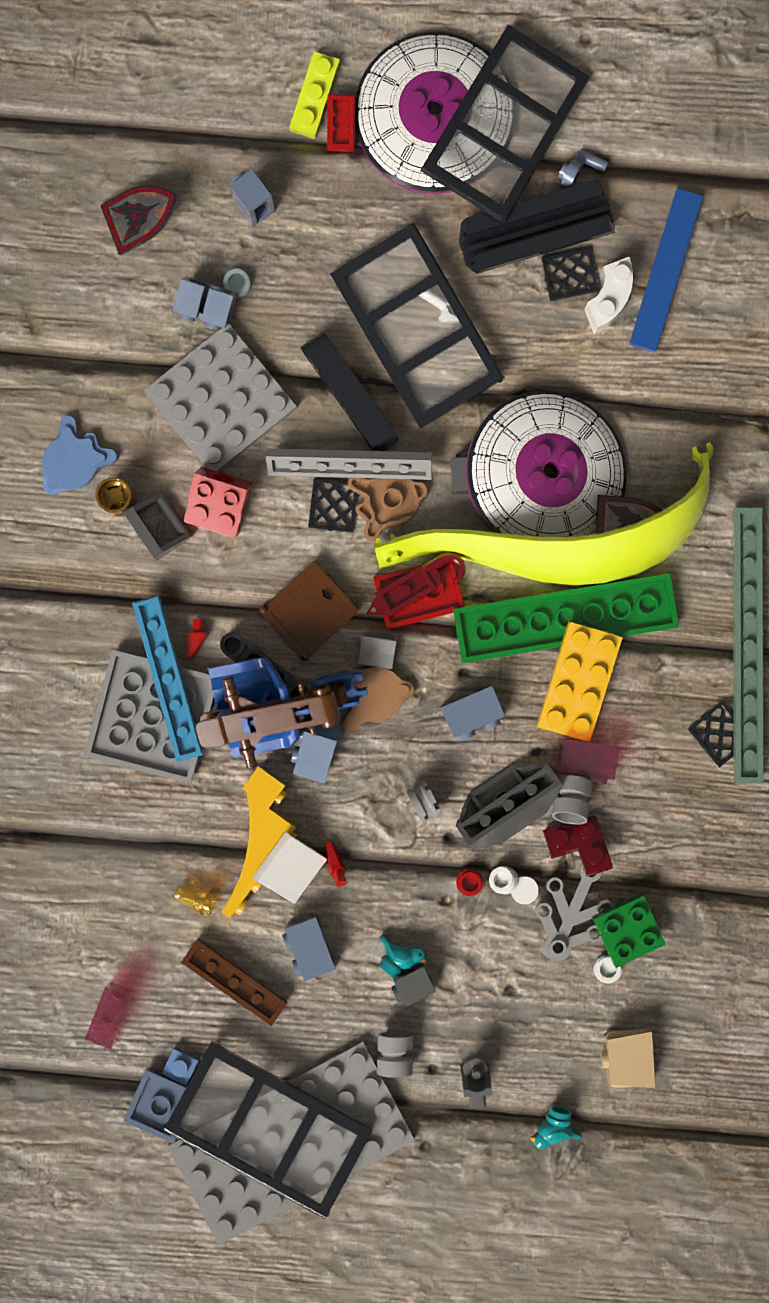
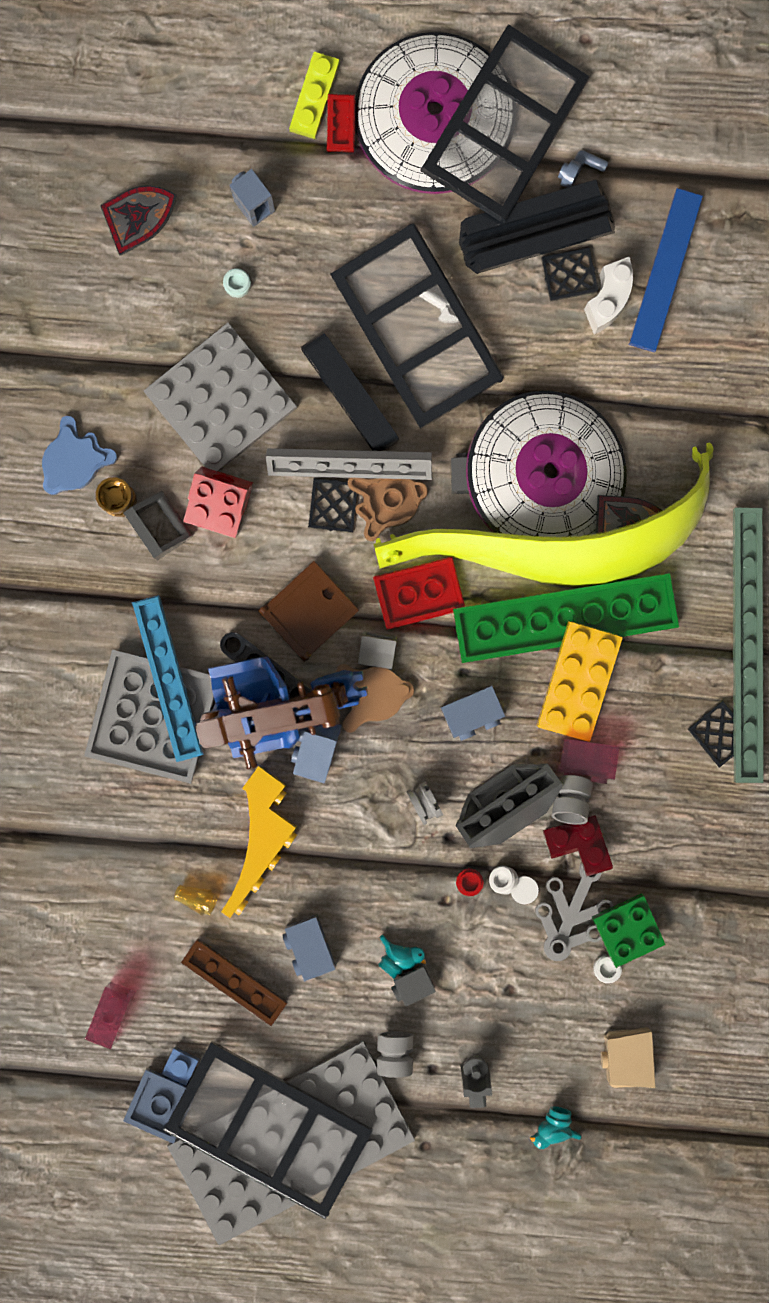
sand blue piece [172,276,238,330] -> none
red bar [183,619,209,660] -> none
white tile [253,832,327,904] -> none
red bar [325,841,347,887] -> none
dark red plate [366,552,466,617] -> none

